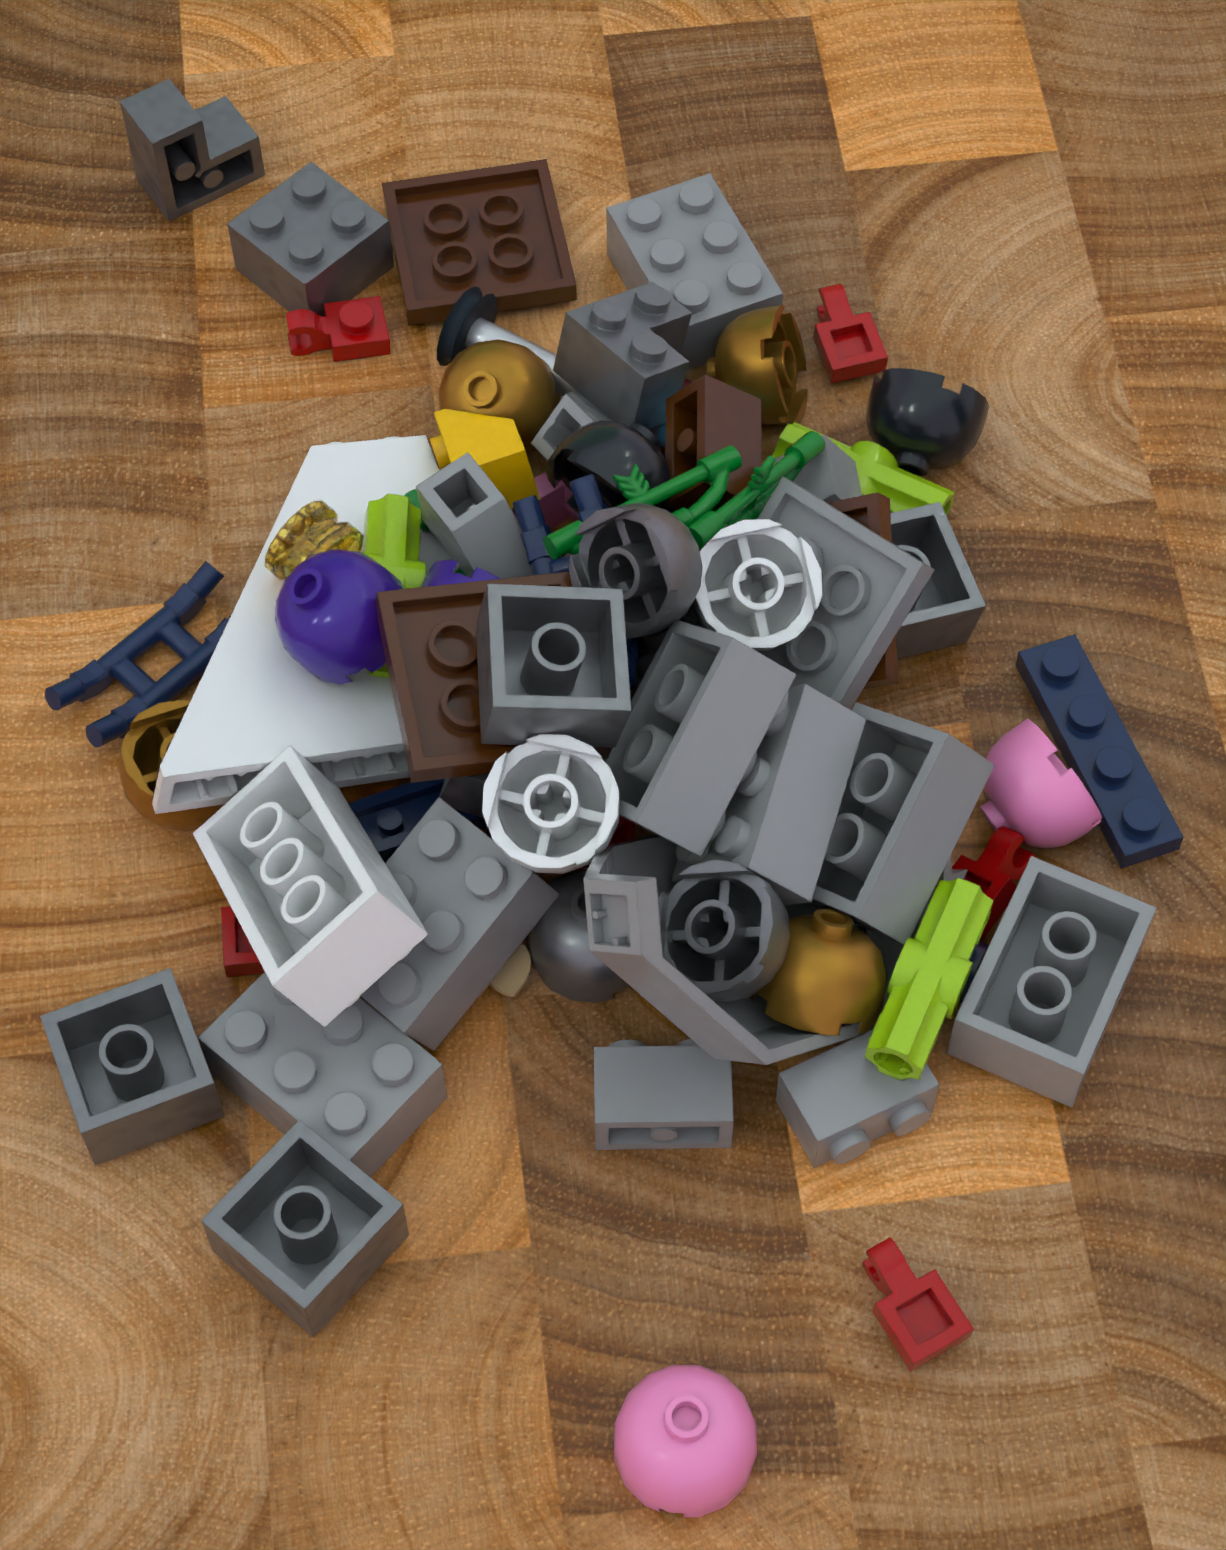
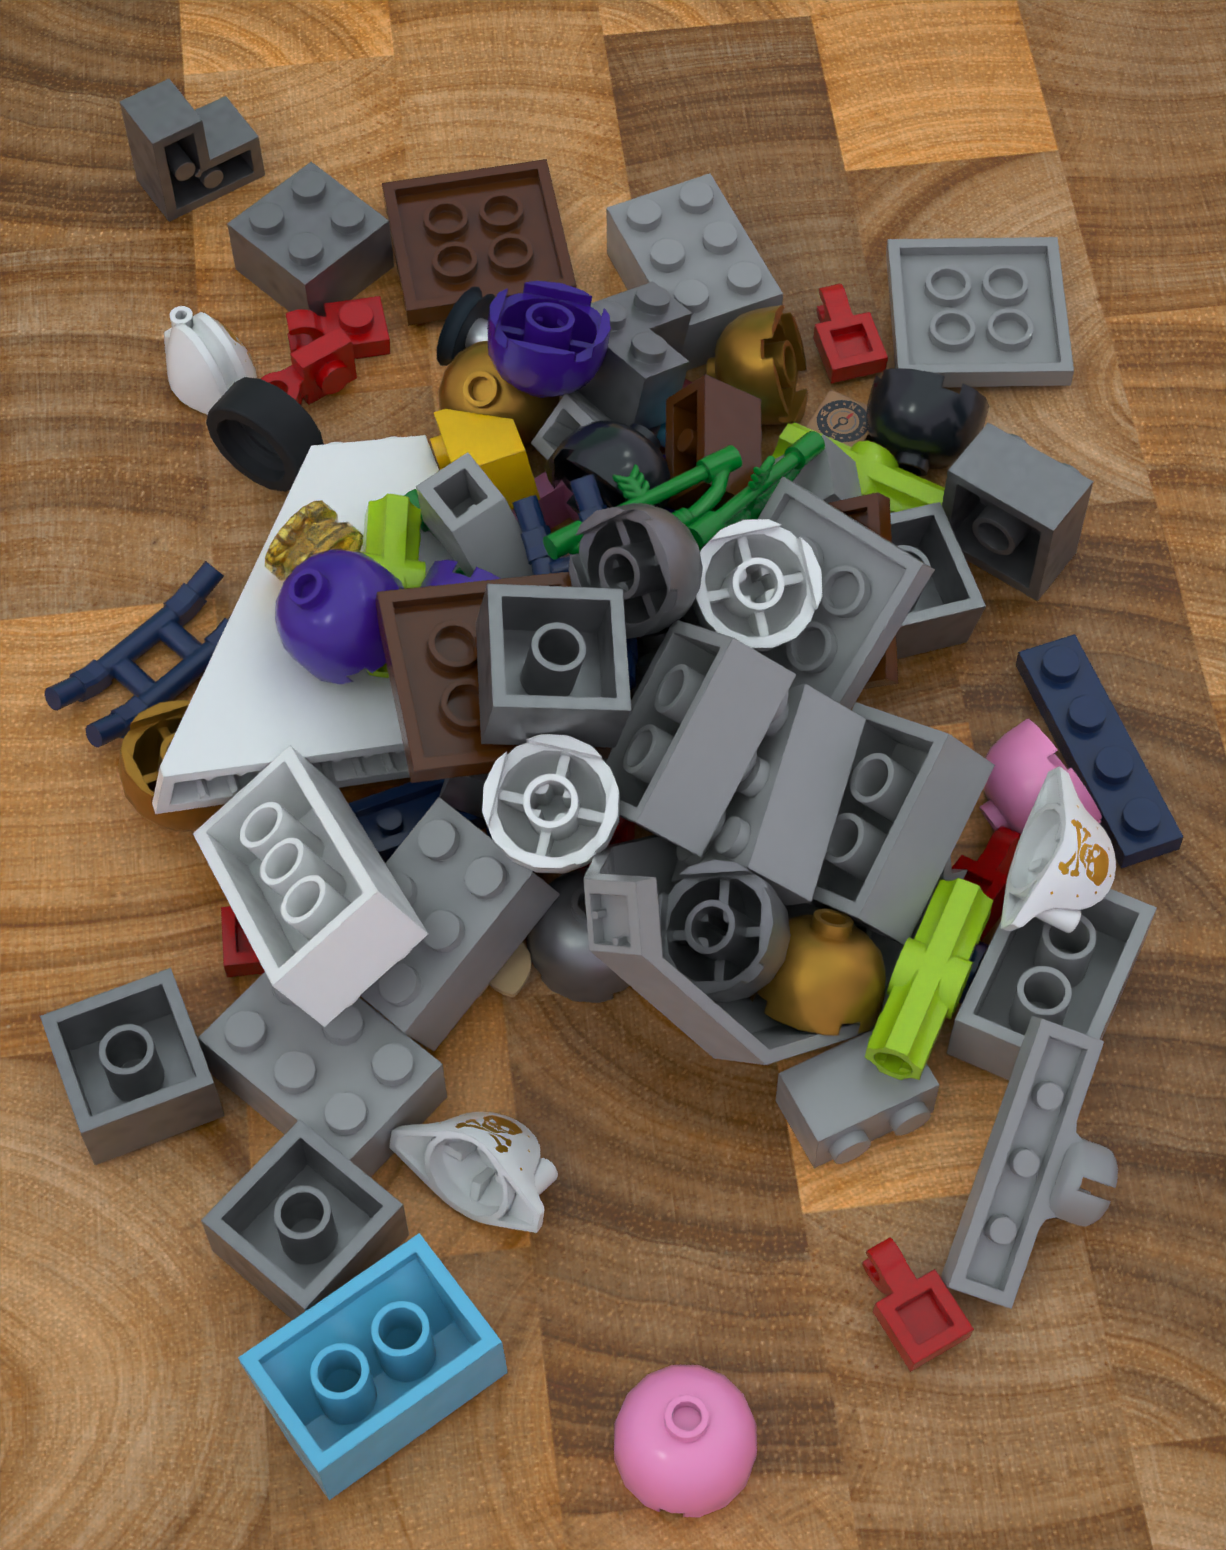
light grey brick [594,1039,734,1150] -> none
none -> white hat [164,306,257,415]
none -> black tyre [206,377,324,492]
none -> medium azure slope [238,1233,508,1500]
none -> red plate [261,327,357,406]
none -> white hat [389,1112,558,1233]
none -> dark purple cylinder [487,281,611,397]
none -> tile [806,389,872,447]
none -> light grey plate [886,237,1074,387]
none -> light grey plate [941,1016,1118,1309]
none -> flat silver brick [942,423,1094,601]
none -> white hat [1000,766,1116,933]

